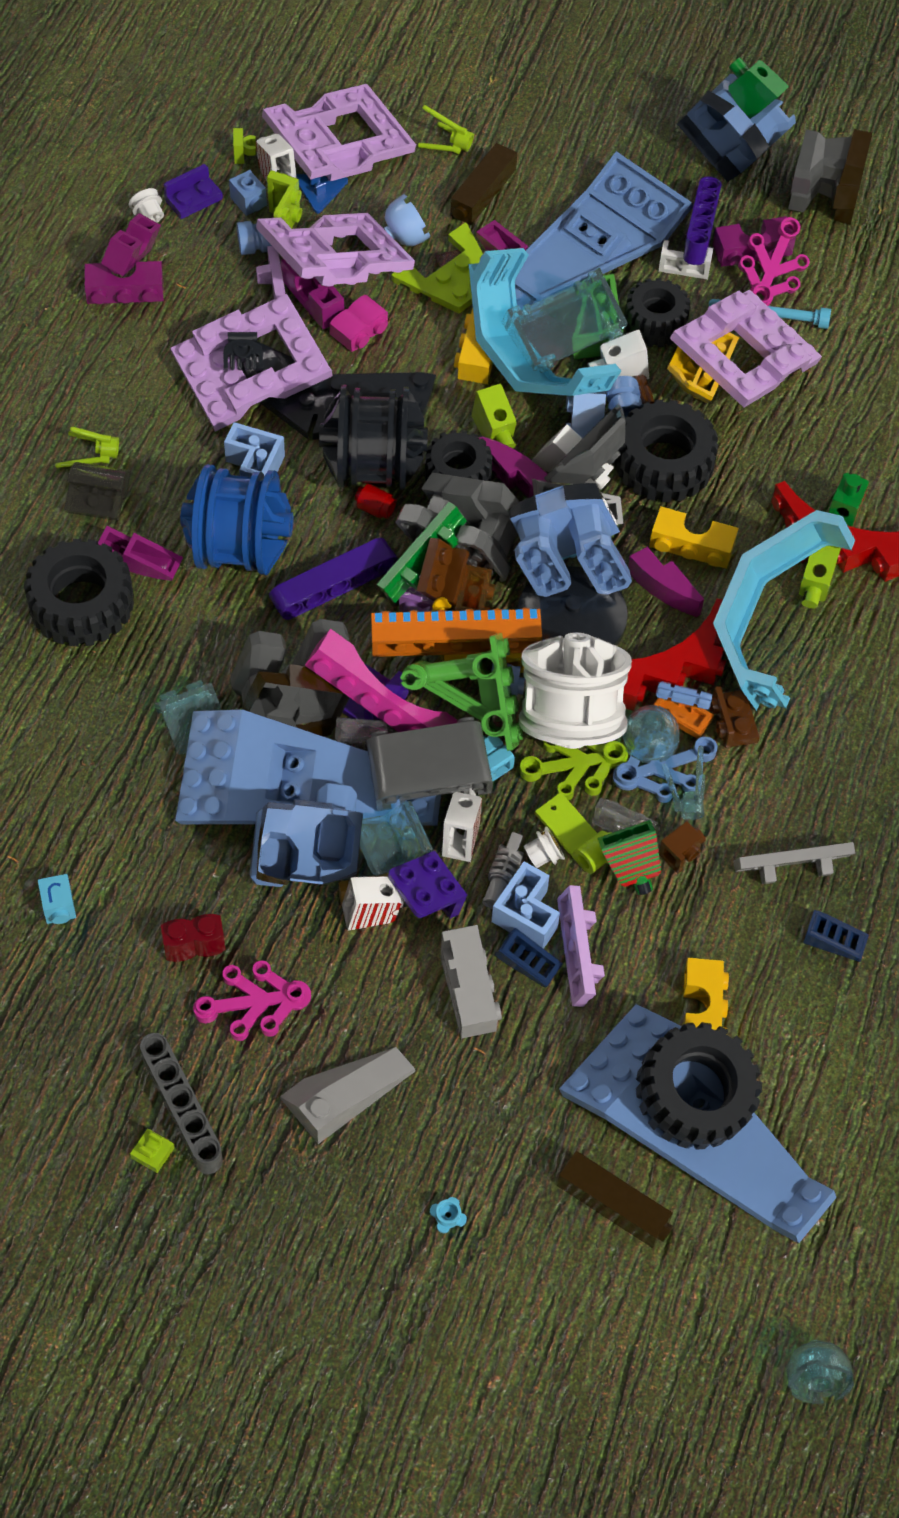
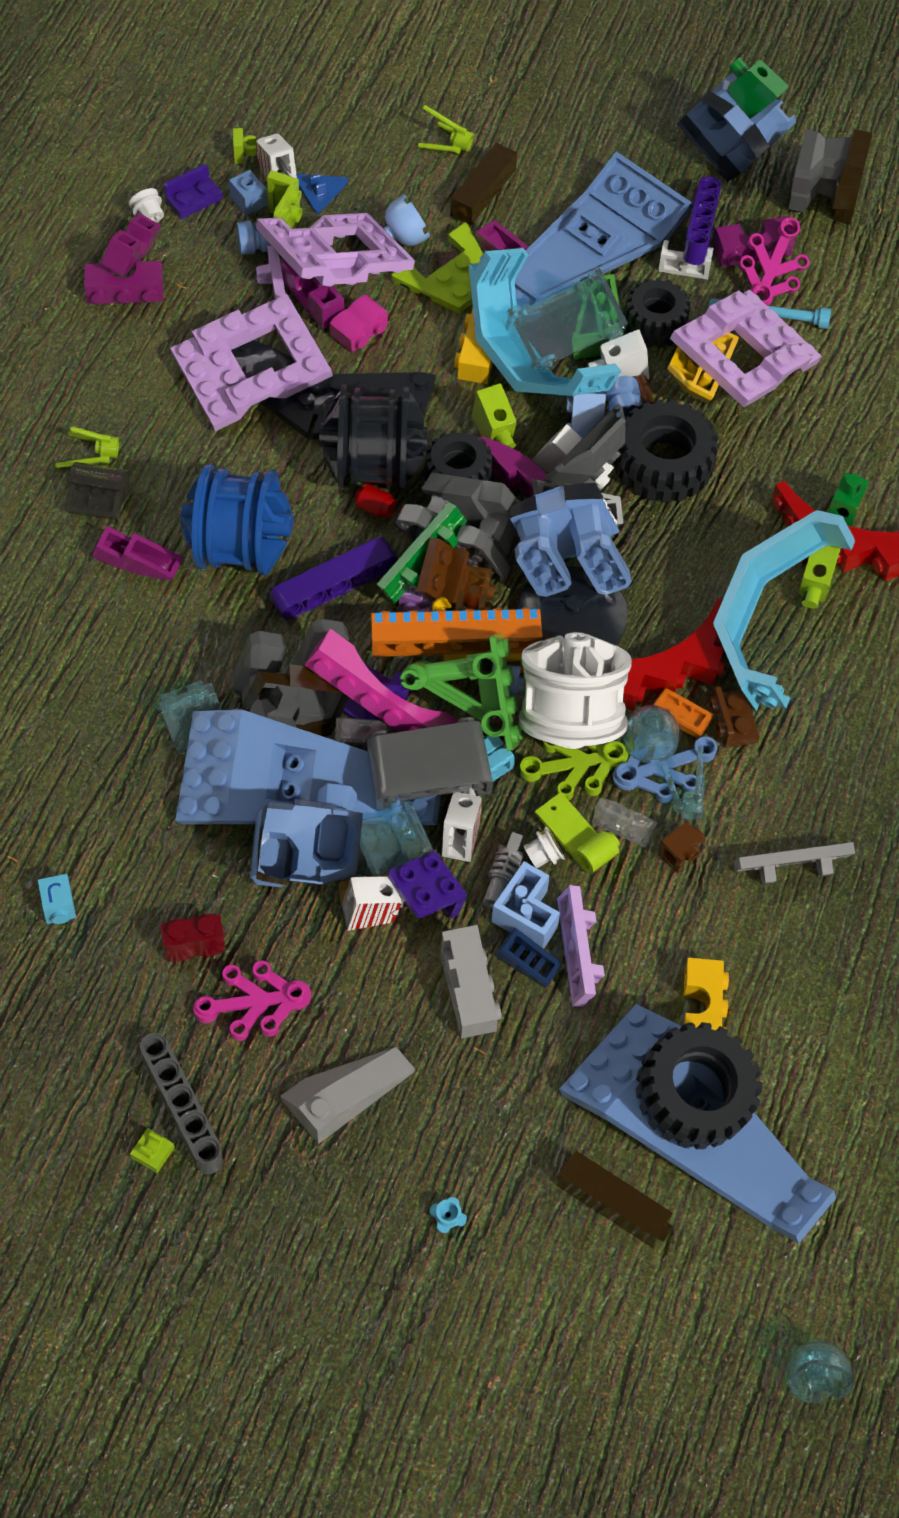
black tyre [24,538,134,647] -> none
black piece [223,332,263,372] -> none
light blue brick [224,422,285,477] -> none
lavender piece [262,84,416,181] -> none
green torso [597,820,661,895] -> none
magenta slope [628,546,704,617] -> none
yellow arch [649,506,739,569] -> none
medium blue axle [656,682,712,709] -> none
dark blue slope [803,910,869,962] -> none

